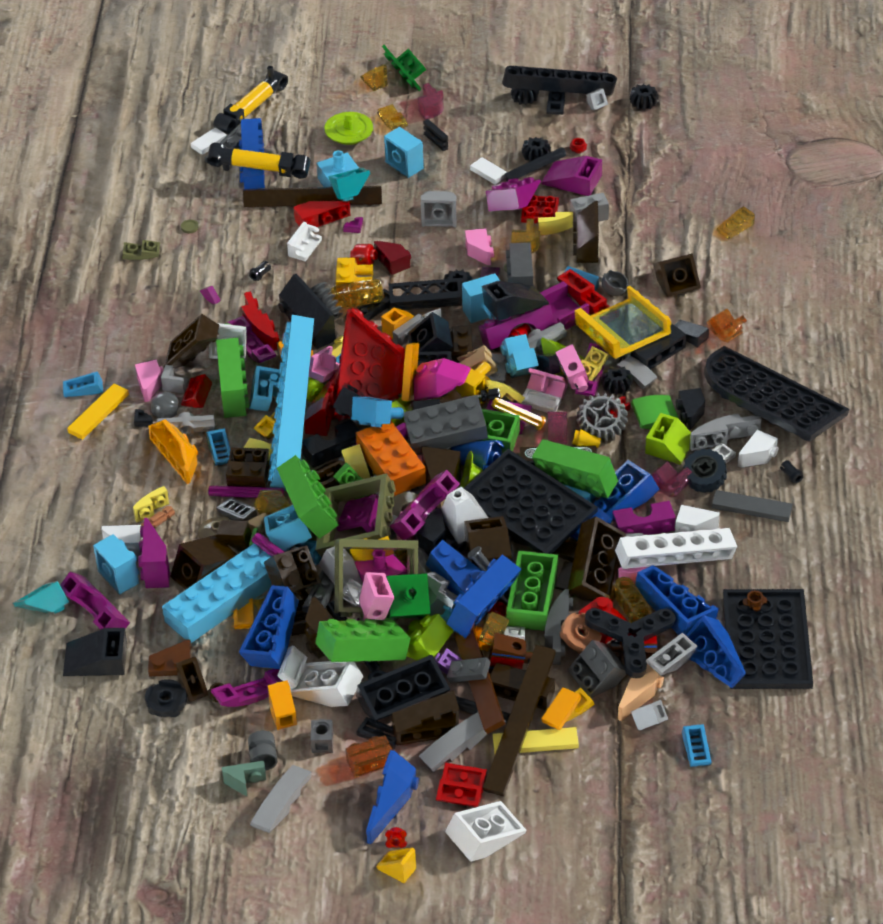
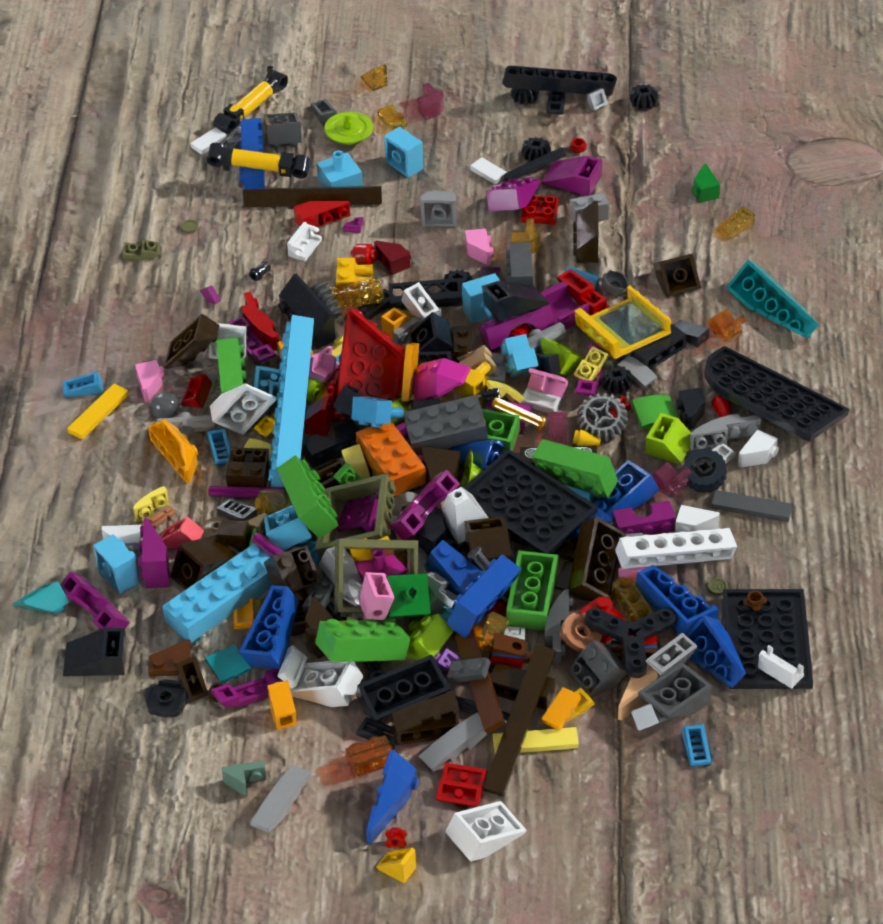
black tile [134,409,153,427] -> none
light grey panel [161,365,188,393] -> none
dark grey wheel [248,730,278,770] -> none
flat silver brick [310,719,333,753] -> none
teal slope [328,168,370,201] -> none
green bracket [382,45,426,91] -> none
black tile [423,119,448,151] -> none
light yellow slope [538,212,573,236] -> none
bright pink torso [556,344,589,392] -> none
black pin [780,460,803,483] -> none
none -> coral slope [160,517,204,550]
none -> teal piece [205,644,251,683]
none -> white slope [210,383,277,435]
none -> dark grey slope [263,112,302,147]
none -> dark grey slope [310,99,337,126]
none -> white slope [402,282,439,319]
none -> dark grey slope [638,662,712,718]
none -> green slope [692,164,720,203]
none -> olive piece [708,578,728,596]
none -> red cone [712,395,731,418]
none -> teal wedge [726,260,819,339]
none -> white hinge [758,645,804,689]

